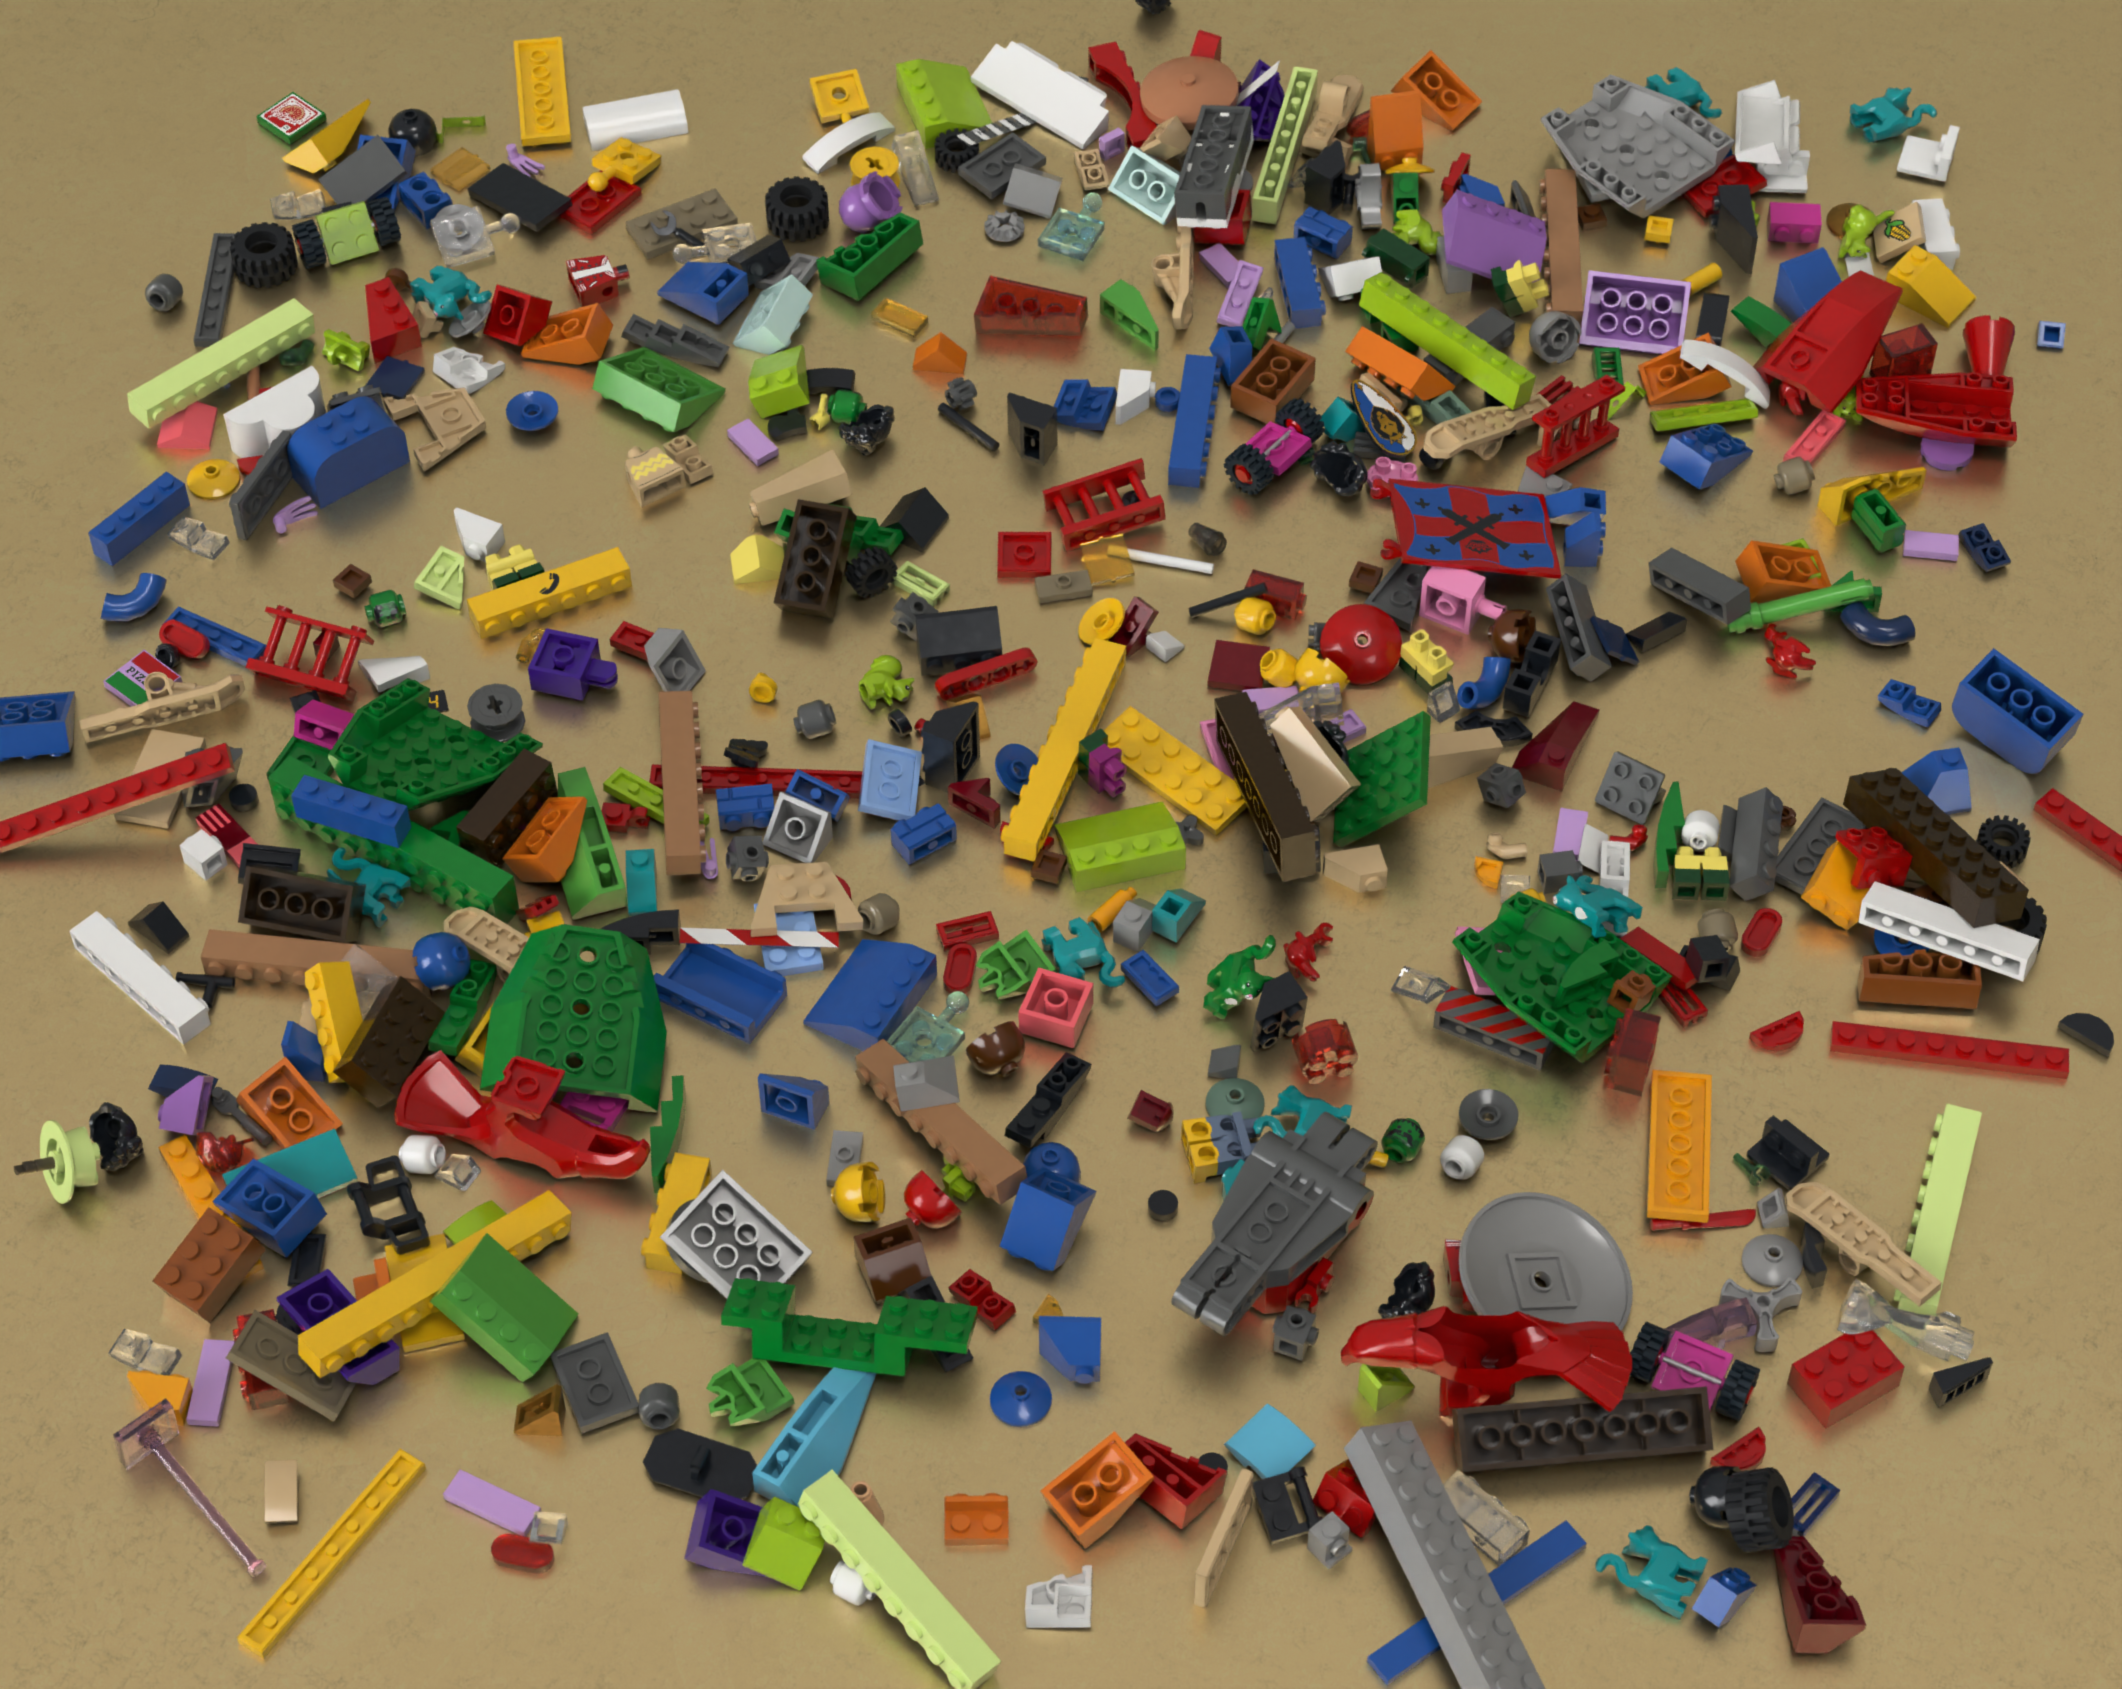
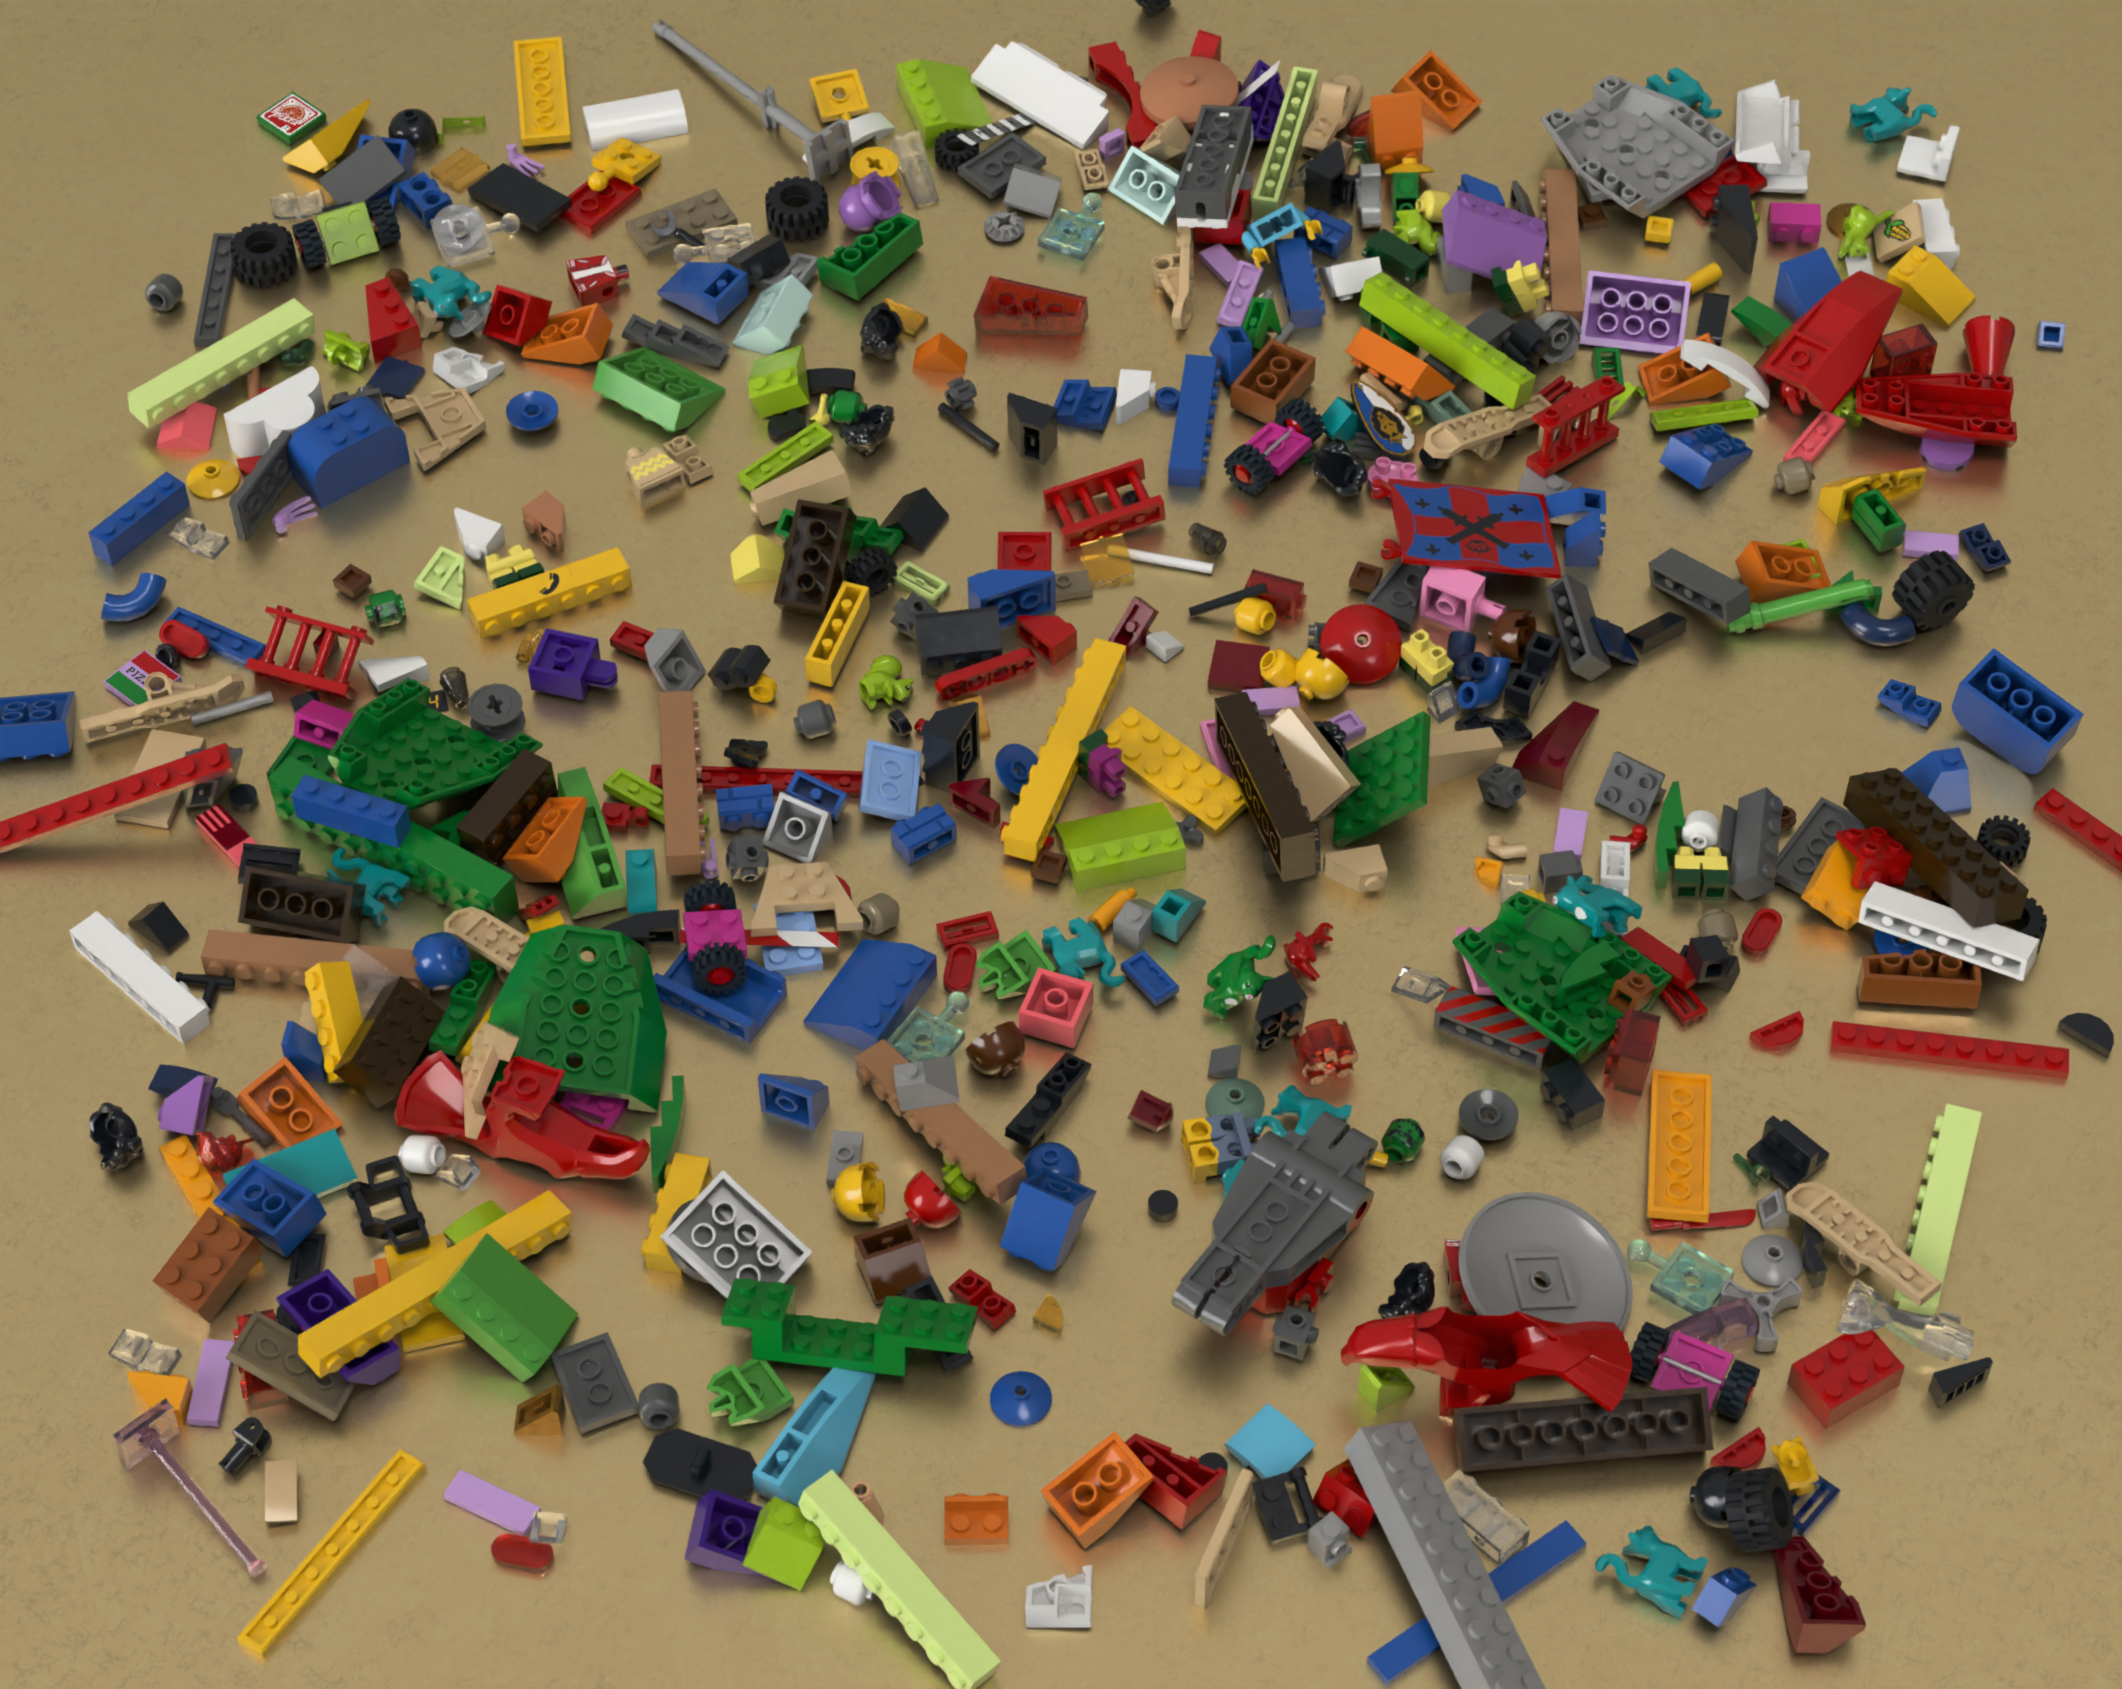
yellowish green piece [14,1120,100,1204] -> none
white brick [180,829,228,881] -> none
lavender tile [727,419,779,466] -> none
blue slope [1039,1316,1101,1384] -> none
yellow dish [1078,598,1125,645] -> none
bright green slope [1100,279,1159,350] -> none
clear slope [1259,682,1344,736] -> none
red plate [1441,152,1471,203] -> none
white sticker [1578,824,1608,874] -> none
red piece [1764,624,1816,678] -> none
none -> light grey bar [190,691,274,725]
none -> black piece [218,1417,271,1476]
none -> clear smoke cone [439,667,469,709]
none -> tan wing [461,1021,519,1140]
none -> nougat slope [522,491,566,553]
none -> light grey piece [652,19,854,182]
none -> plate [683,879,747,996]
none -> black brick [707,645,771,690]
none -> lime plate [737,421,834,492]
none -> yellow brick [805,581,870,687]
none -> black hair [860,302,904,361]
none -> blue slope [967,569,1056,629]
none -> red slope [1016,615,1077,666]
none -> medium azure torso [1242,202,1323,269]
none -> light yellow head [1415,190,1451,224]
none -> dark blue cylinder [1447,631,1490,682]
none -> black brick [1500,319,1551,375]
none -> black brick [1540,1058,1605,1131]
none -> clear light blue plate [1627,1239,1735,1320]
none -> yellow hips [1771,1436,1819,1496]
none -> black wheel [1892,550,1975,630]

